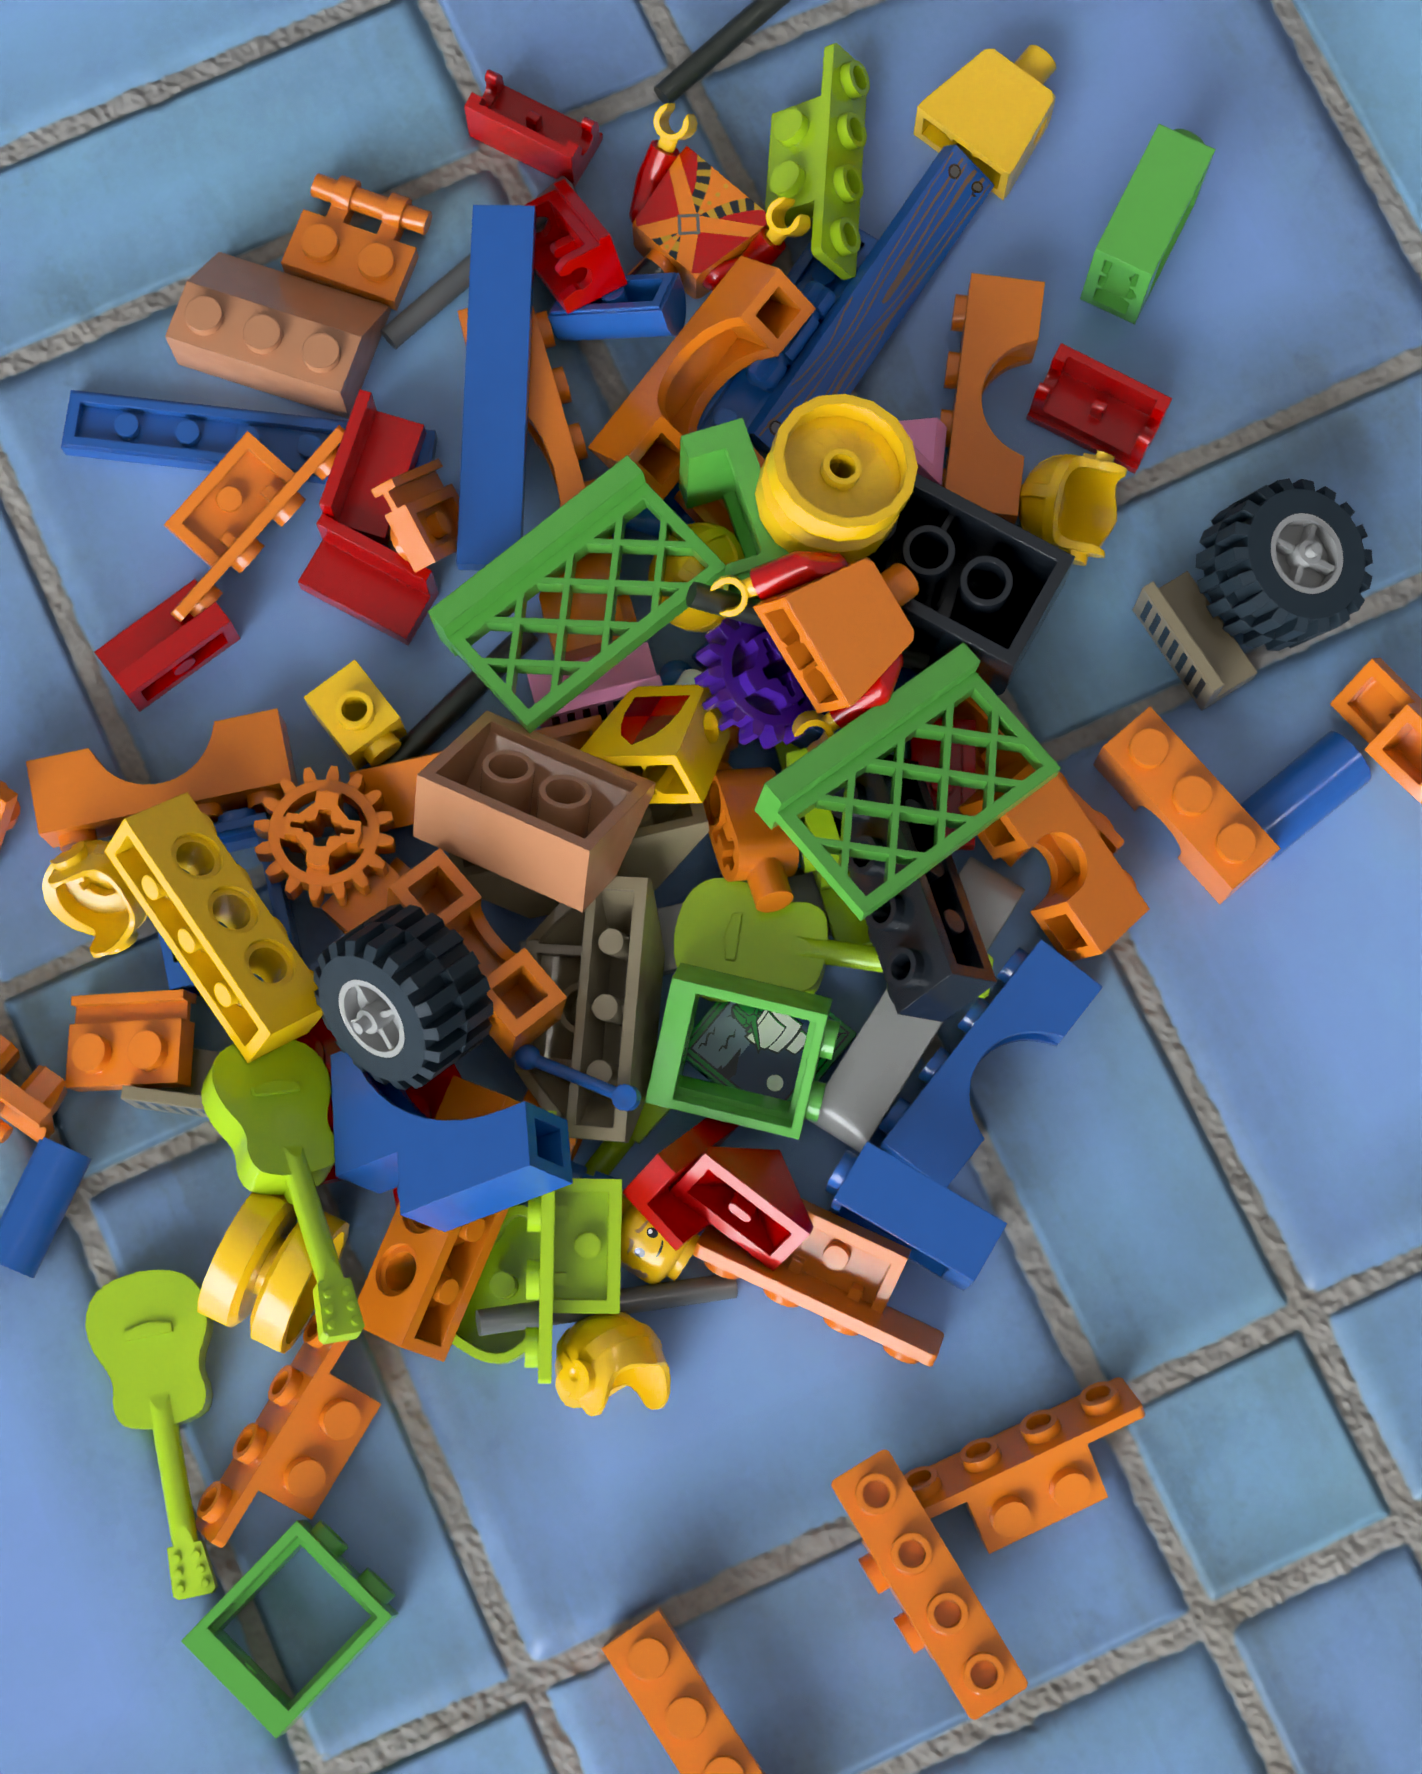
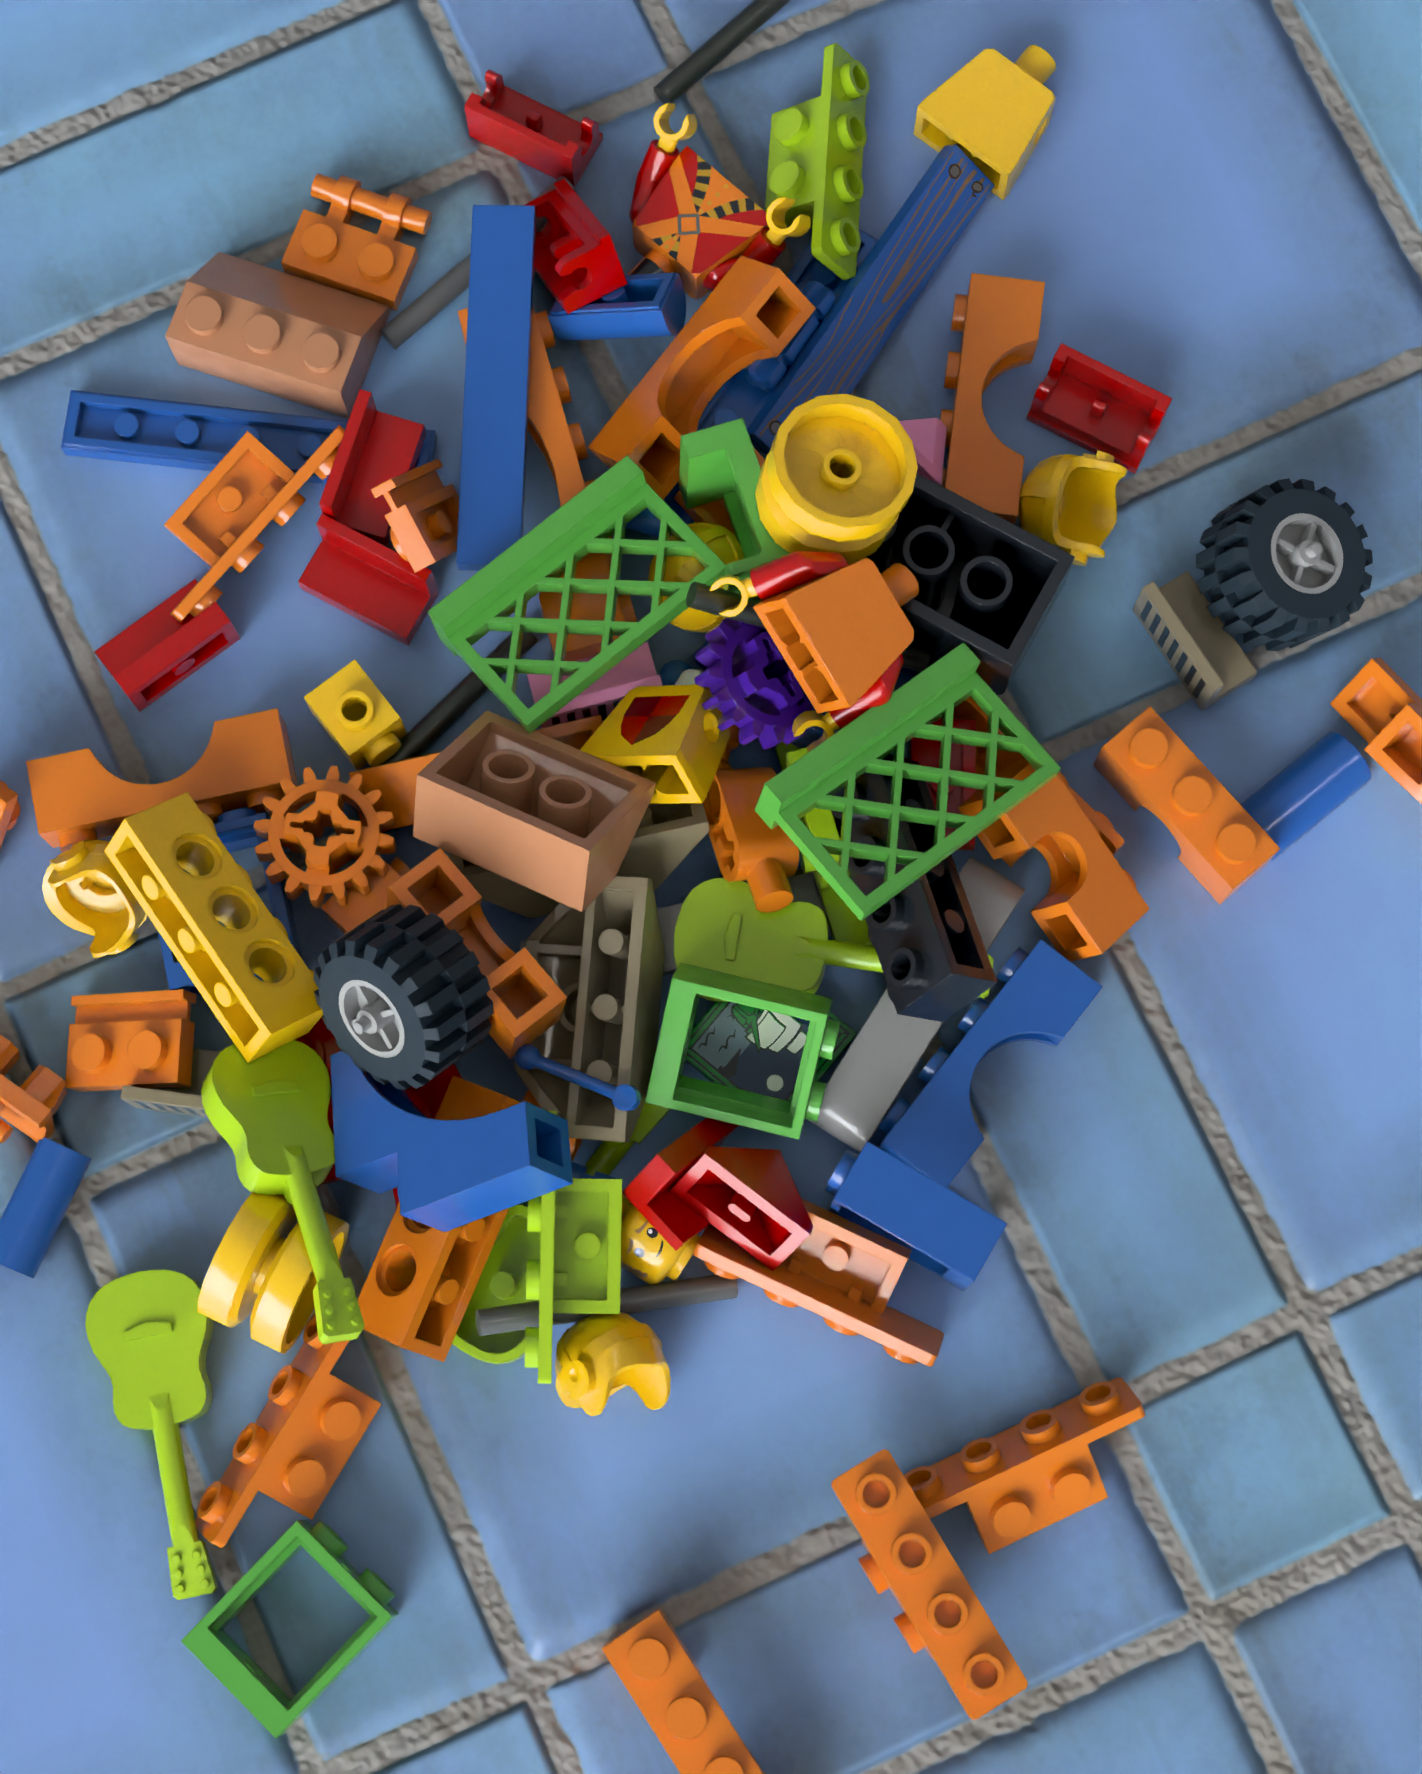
bright green window [1080,124,1216,324] -> none

